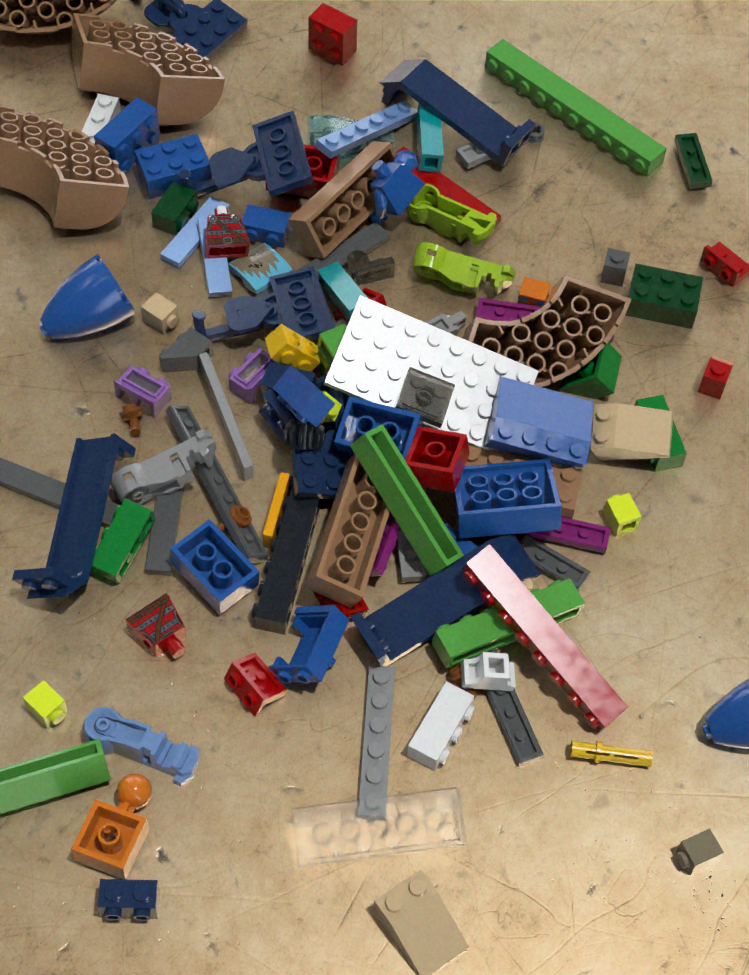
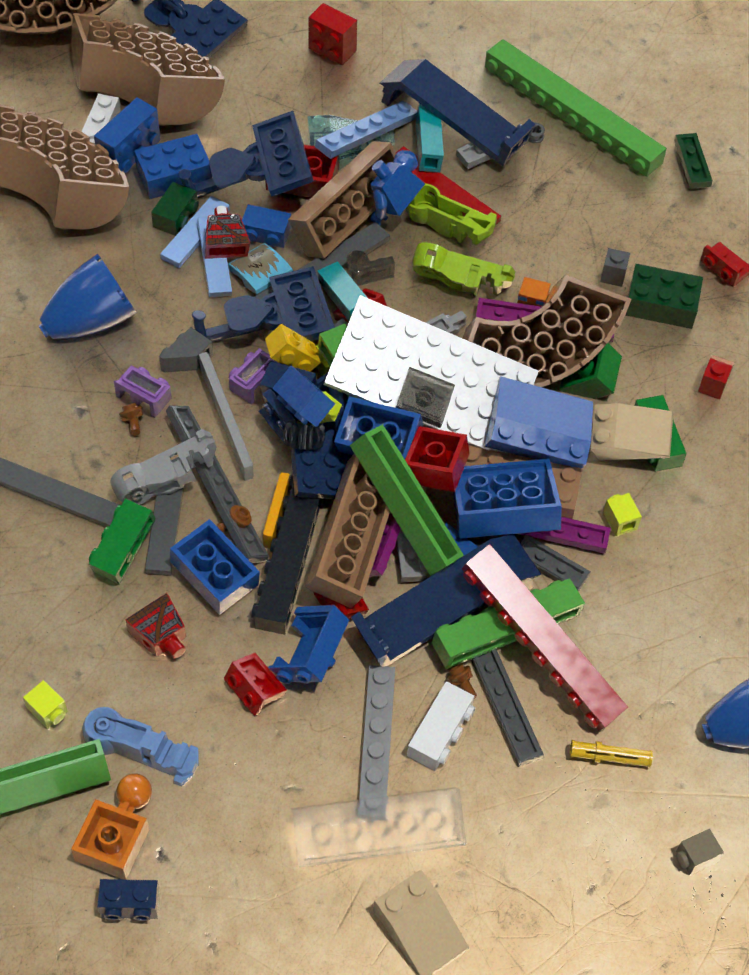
dark blue panel [12,433,136,599] -> none
tan brick [141,292,179,334] -> none
white brick [461,652,516,691] -> none

